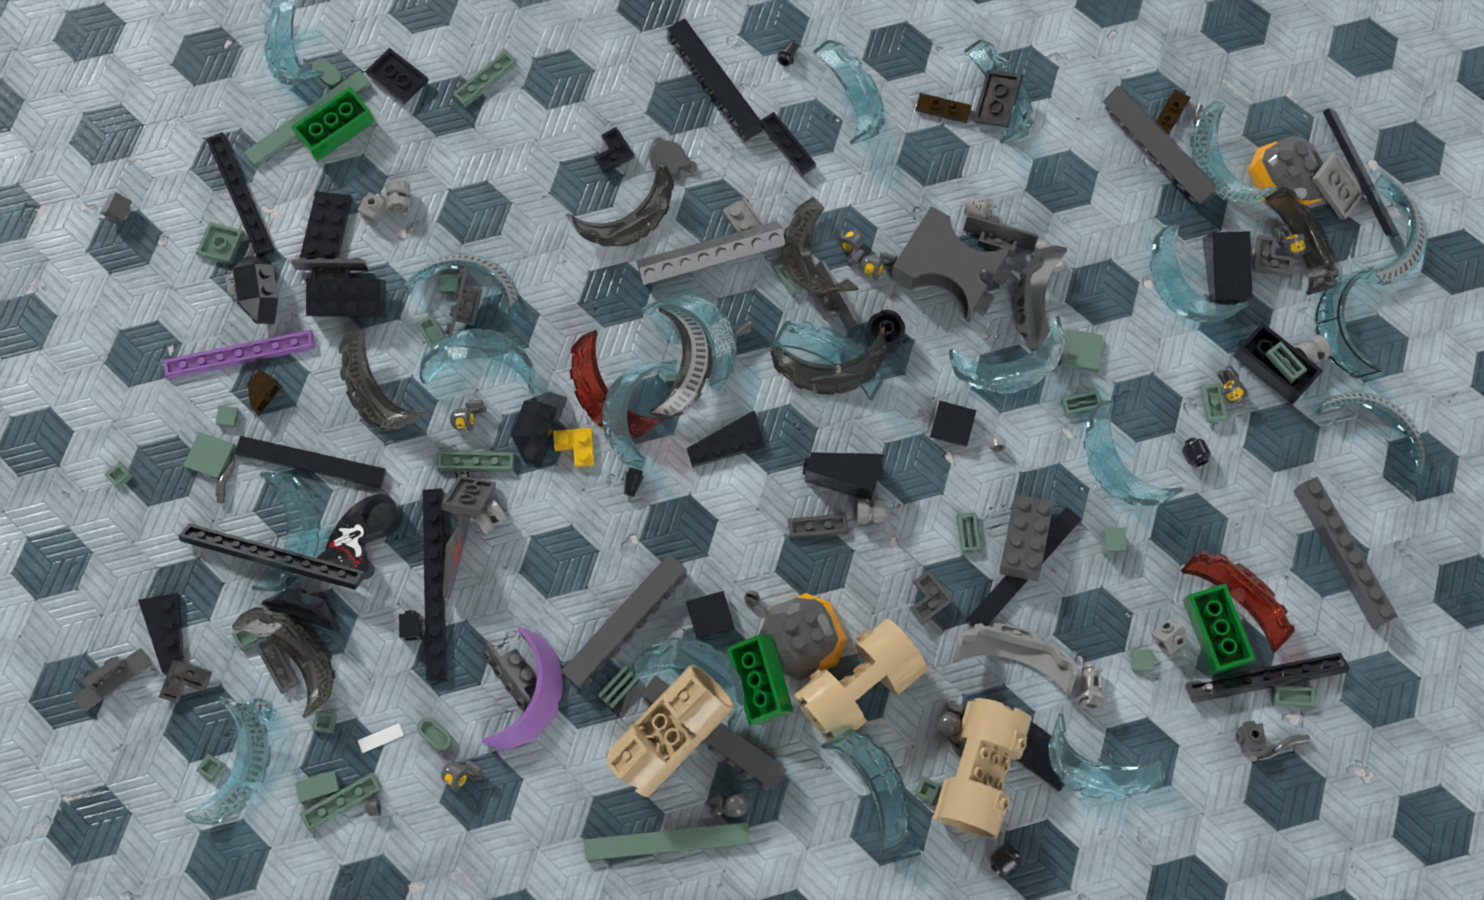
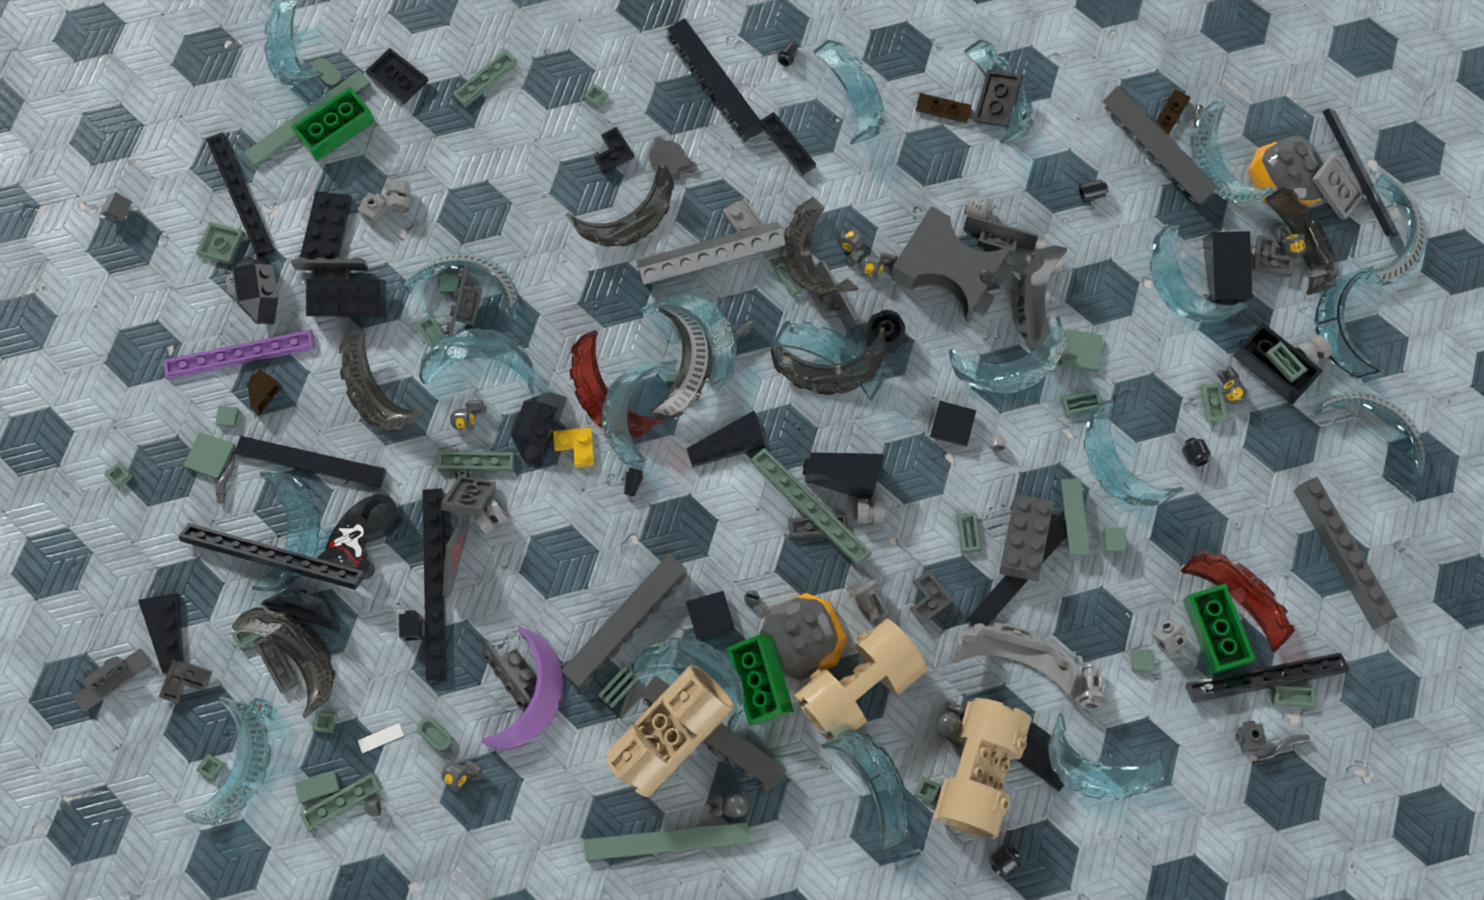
none -> sand green tile [583,84,608,108]
none -> sand green tile [750,448,872,567]
none -> light grey piece [846,576,888,621]
none -> sand green tile [1060,478,1090,556]
none -> black brick [1079,179,1108,202]

